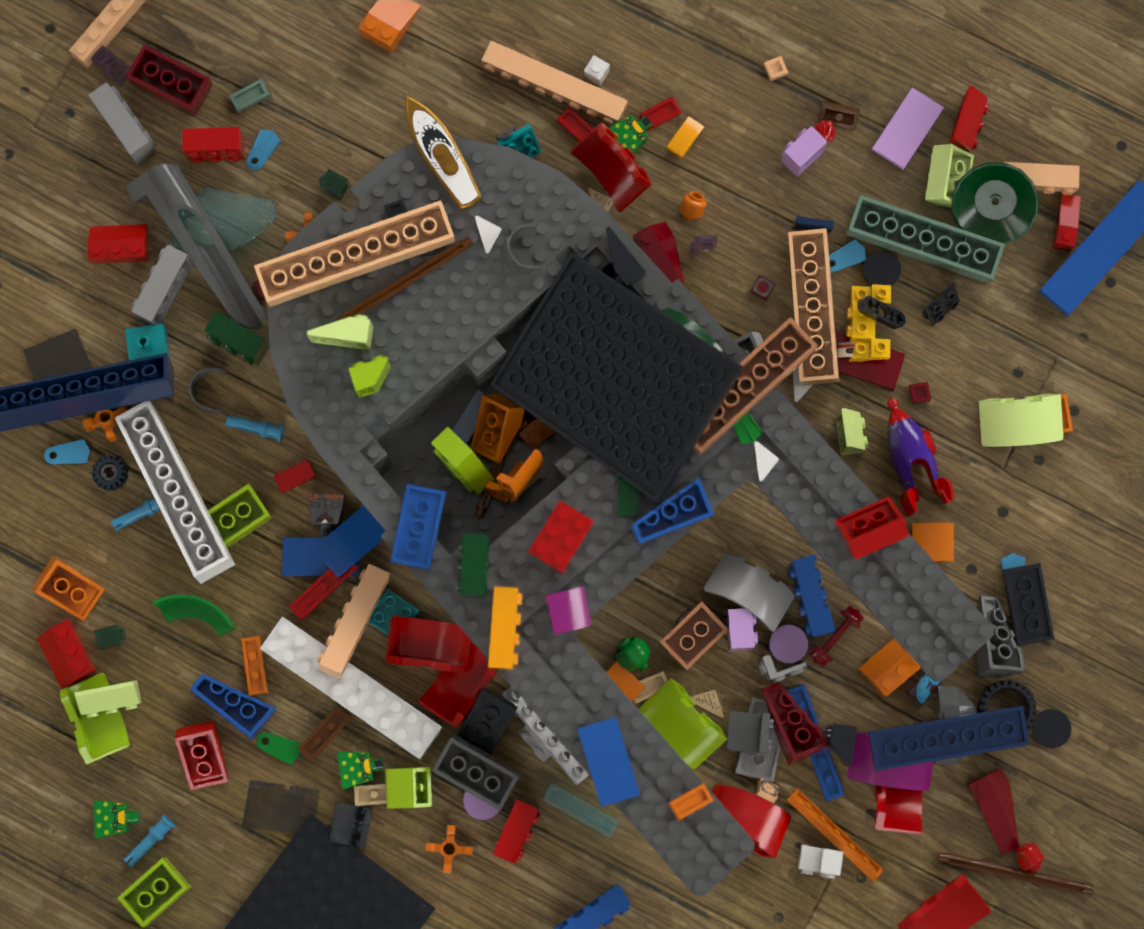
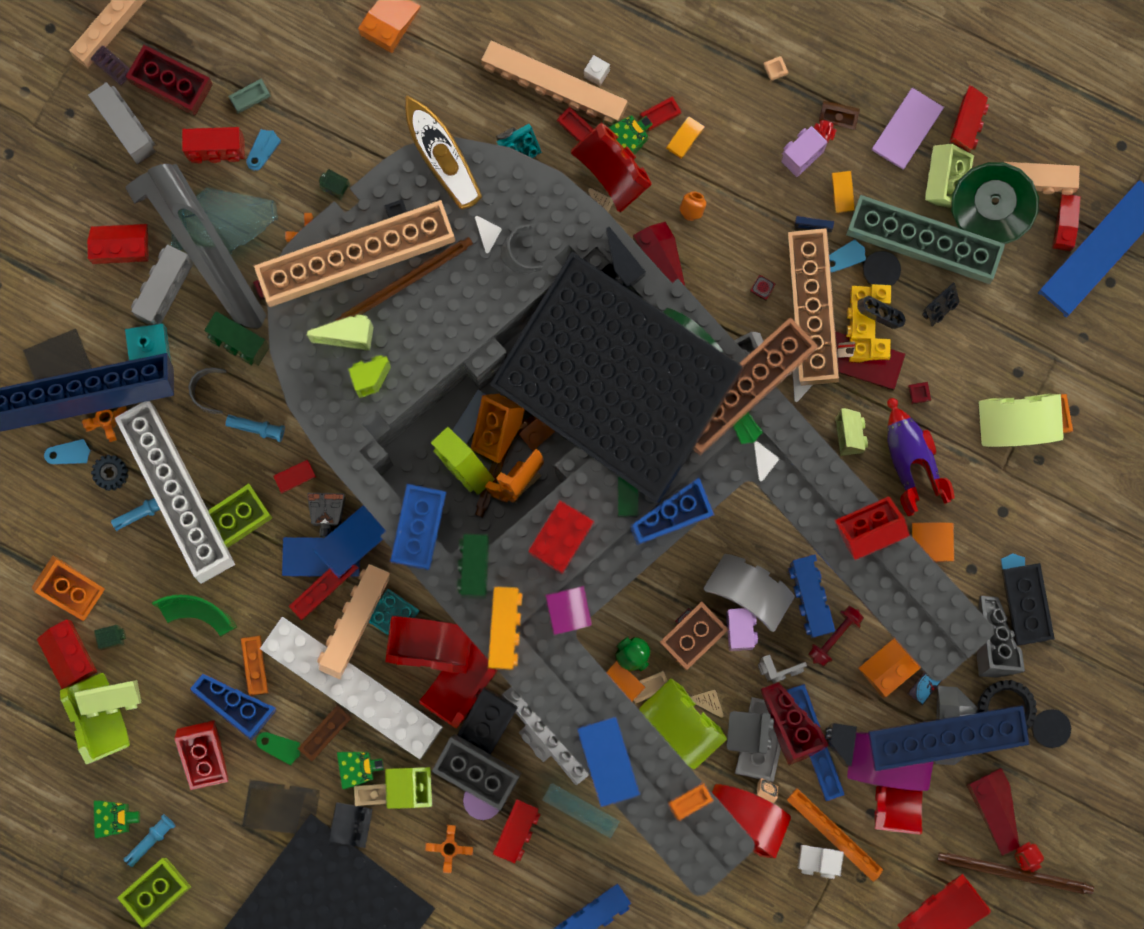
bracket [690,235,717,259] -> none
lavender tile [769,625,808,664] -> none
none -> light orange slope [831,171,854,213]

